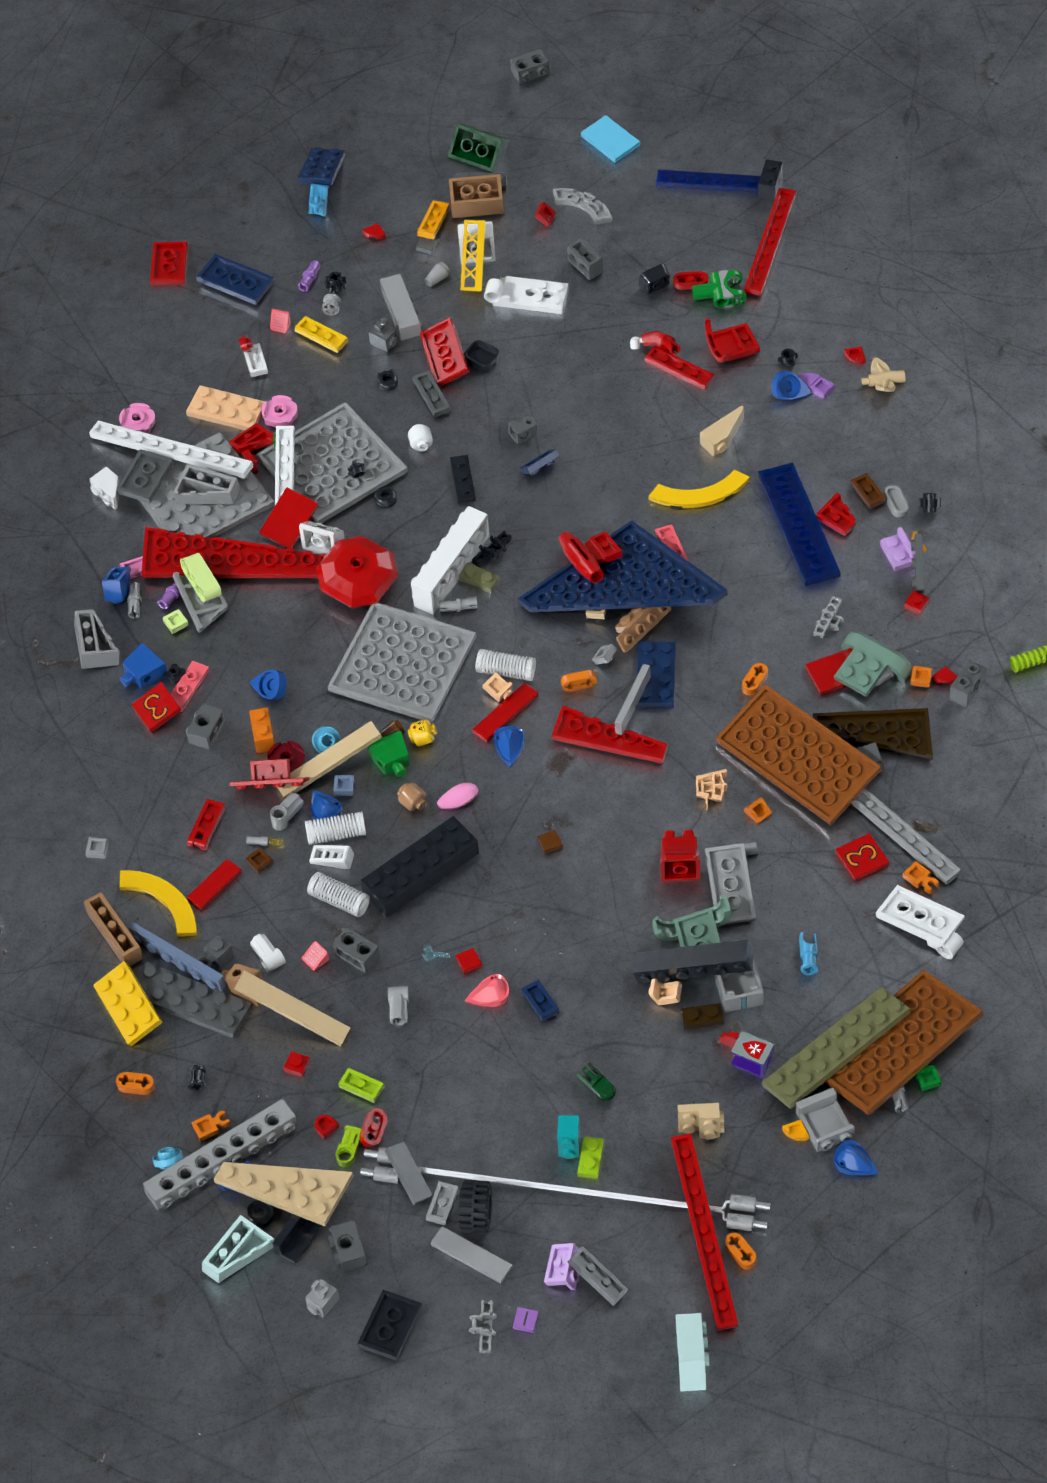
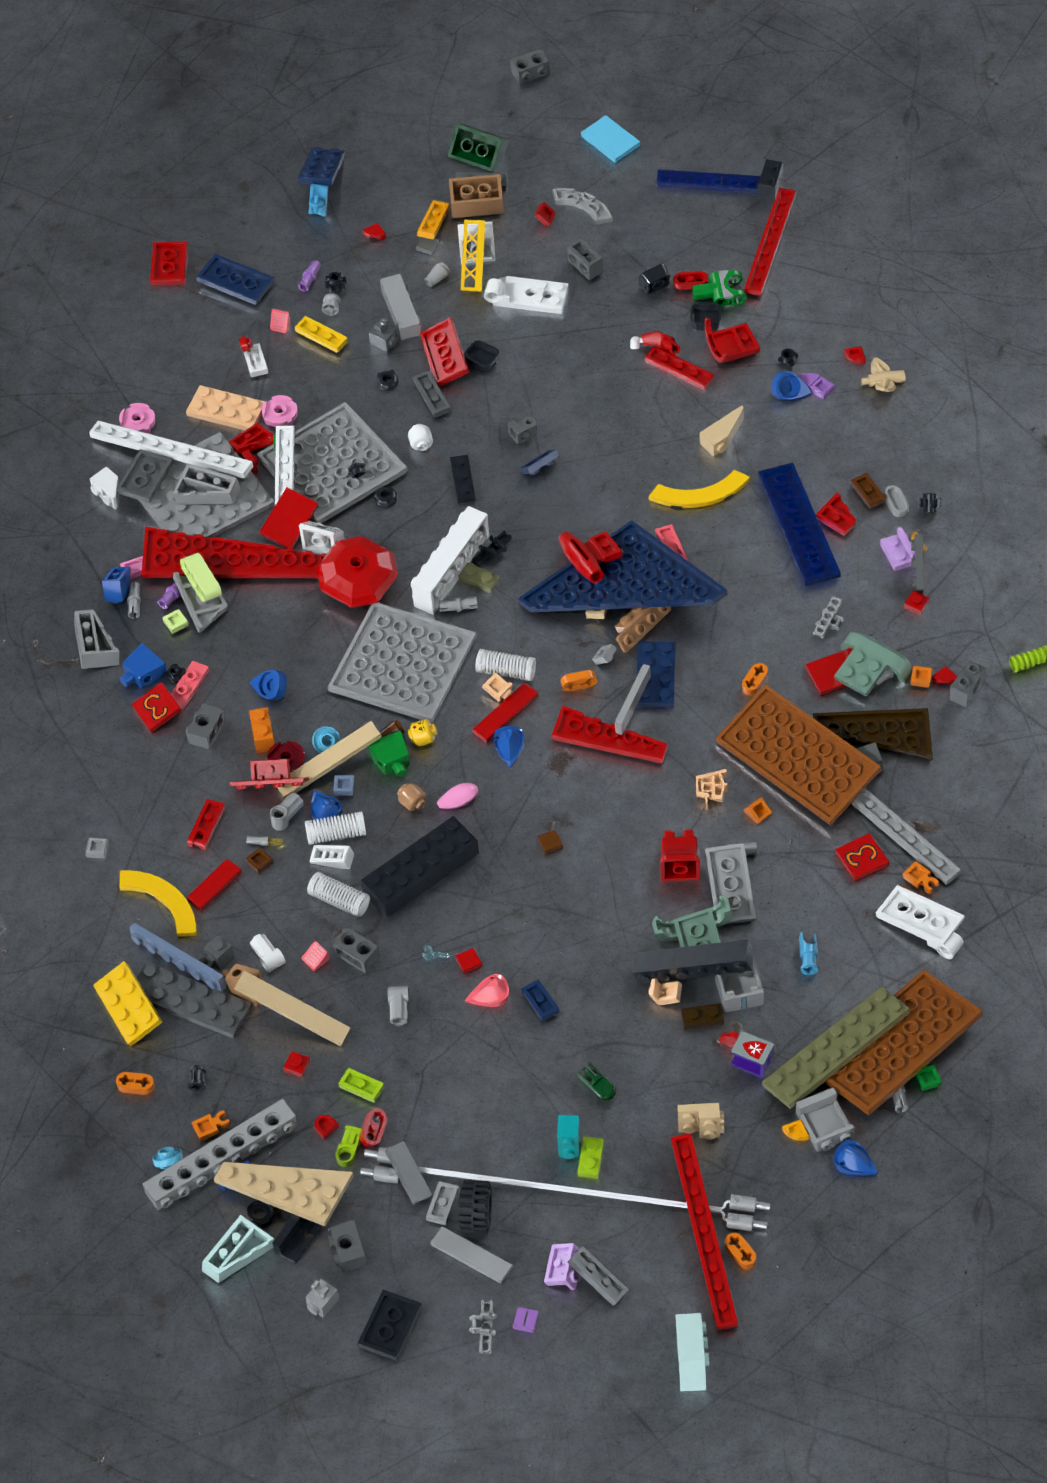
medium nougat brick [84,892,143,967] -> none
none -> black piece [690,303,722,330]

